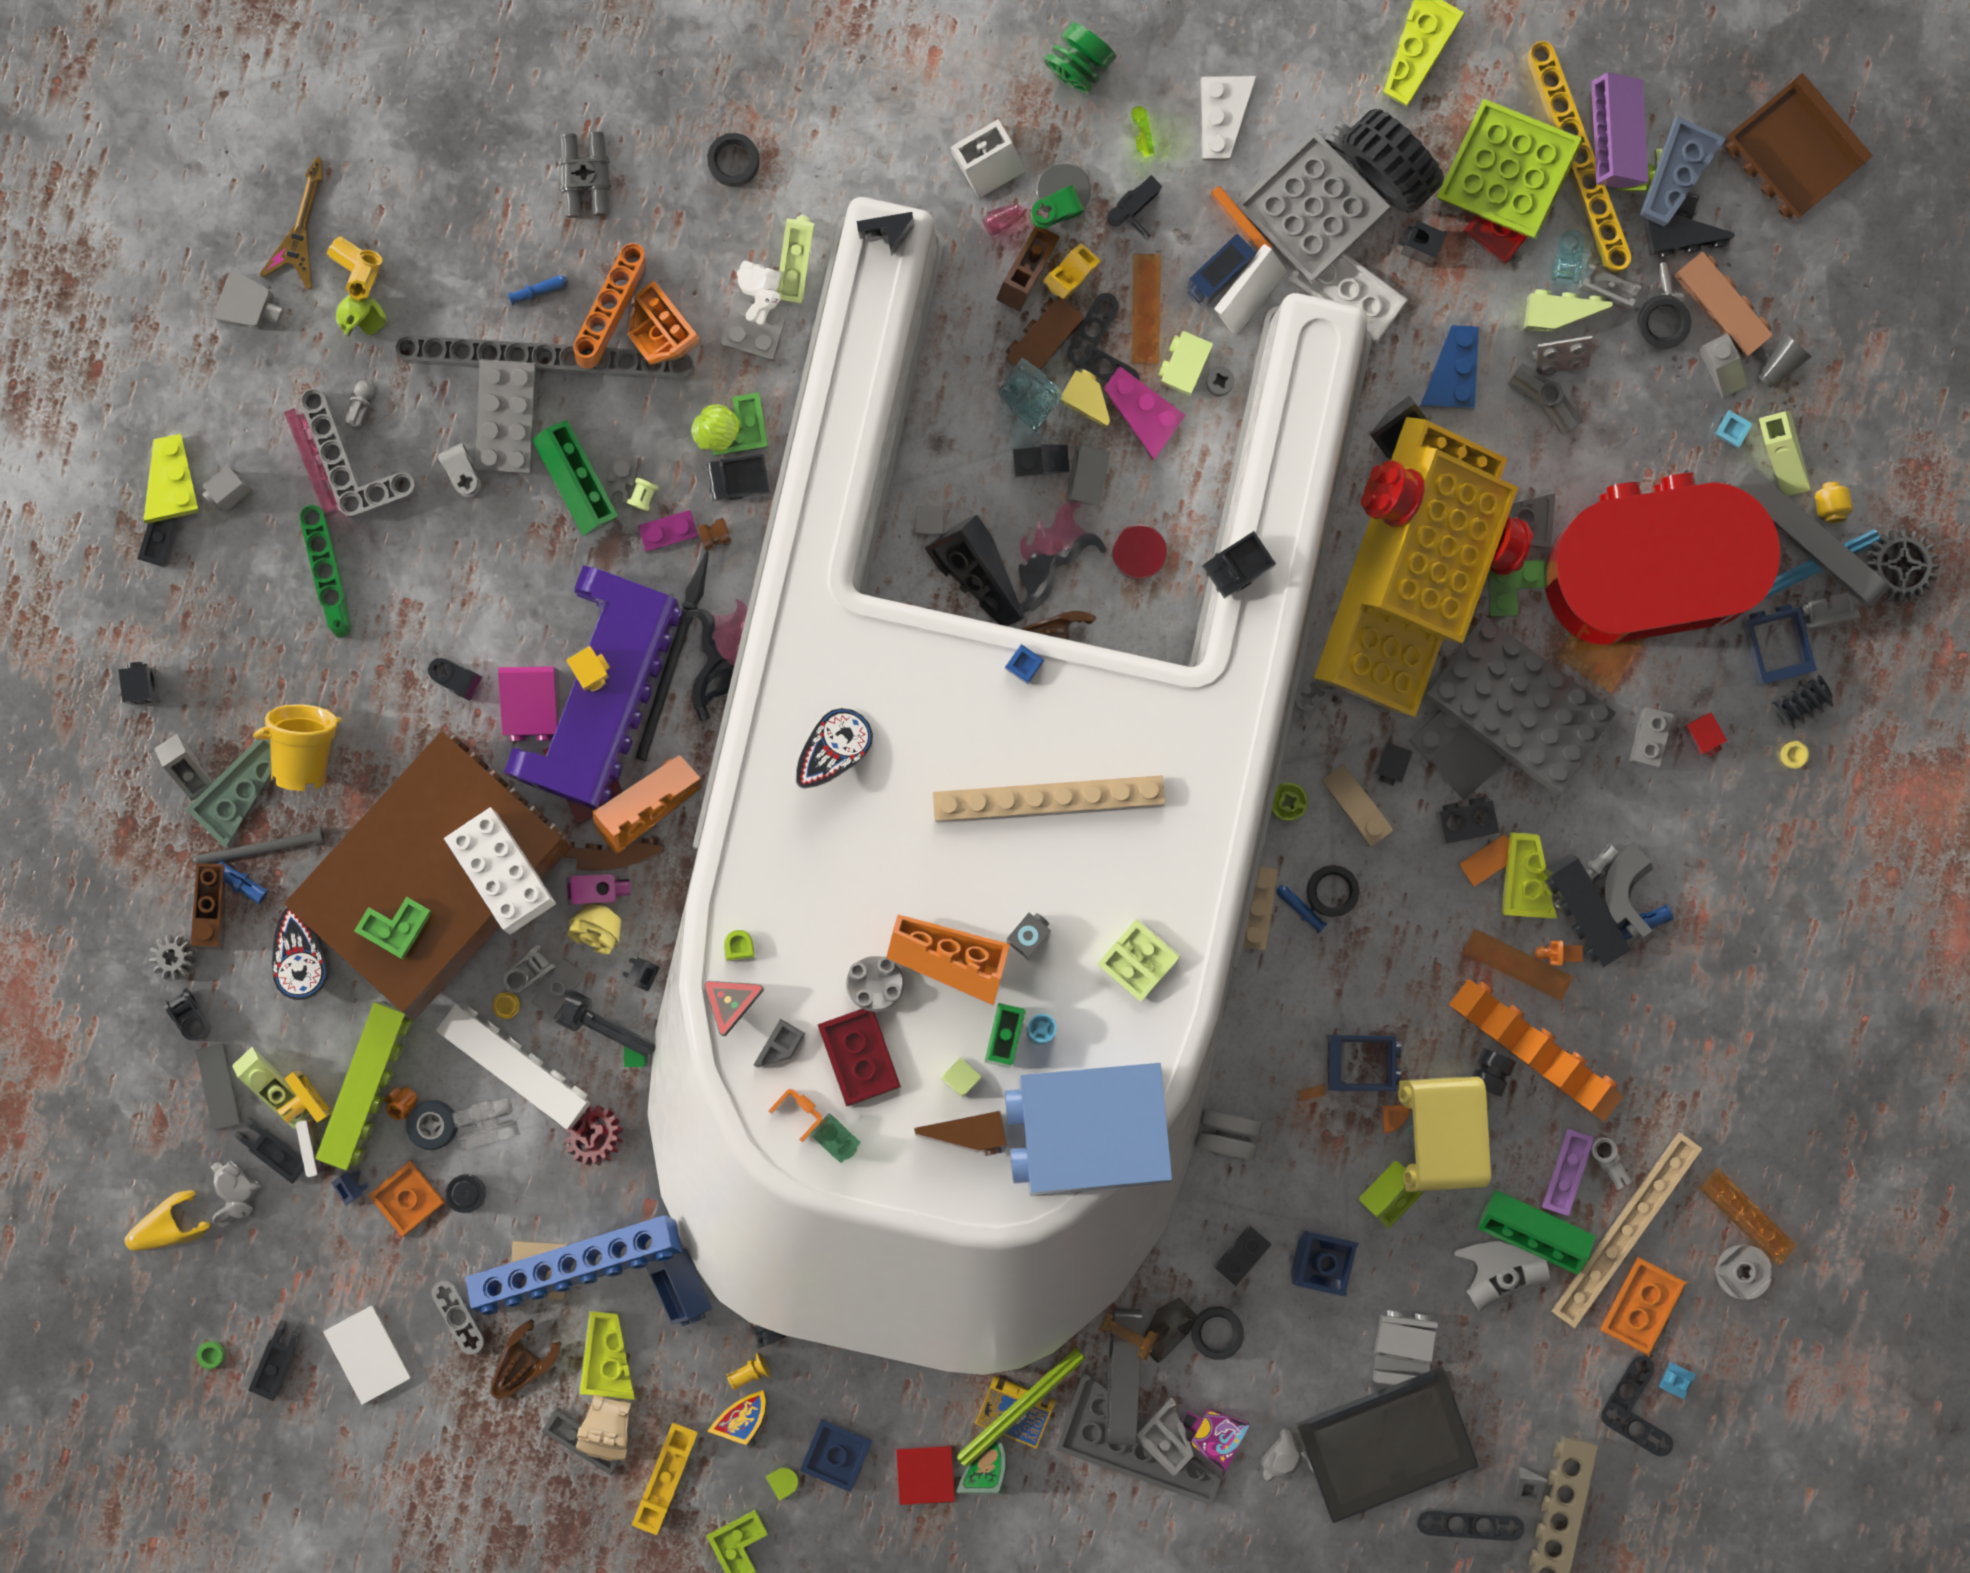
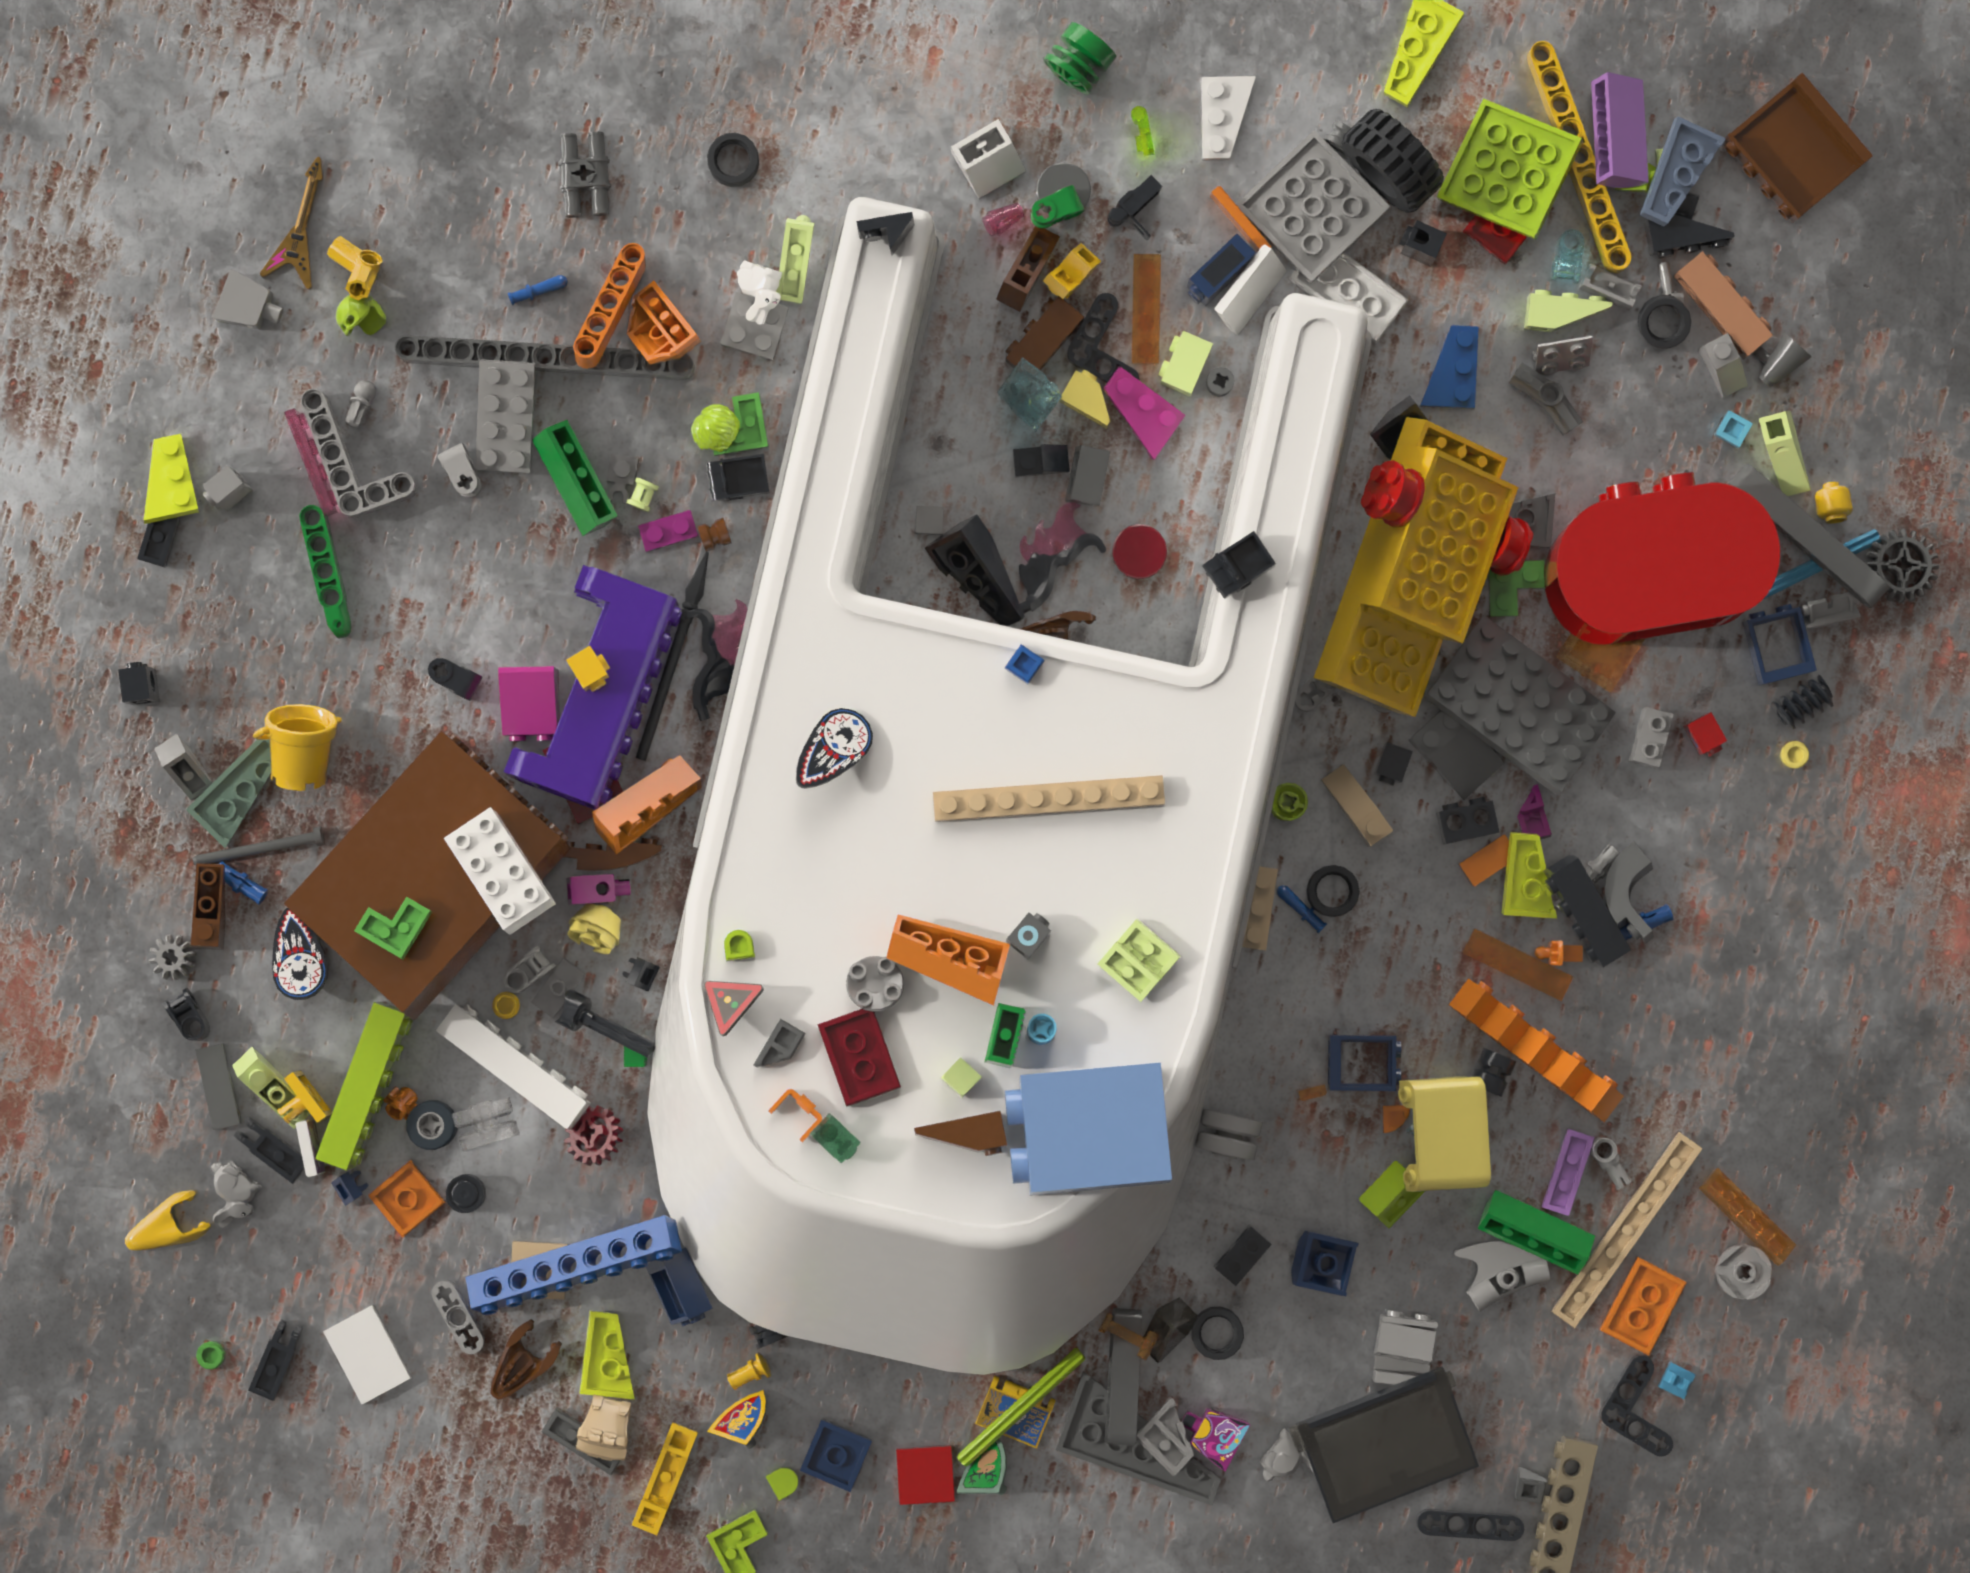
none -> magenta slope [1517,784,1552,840]

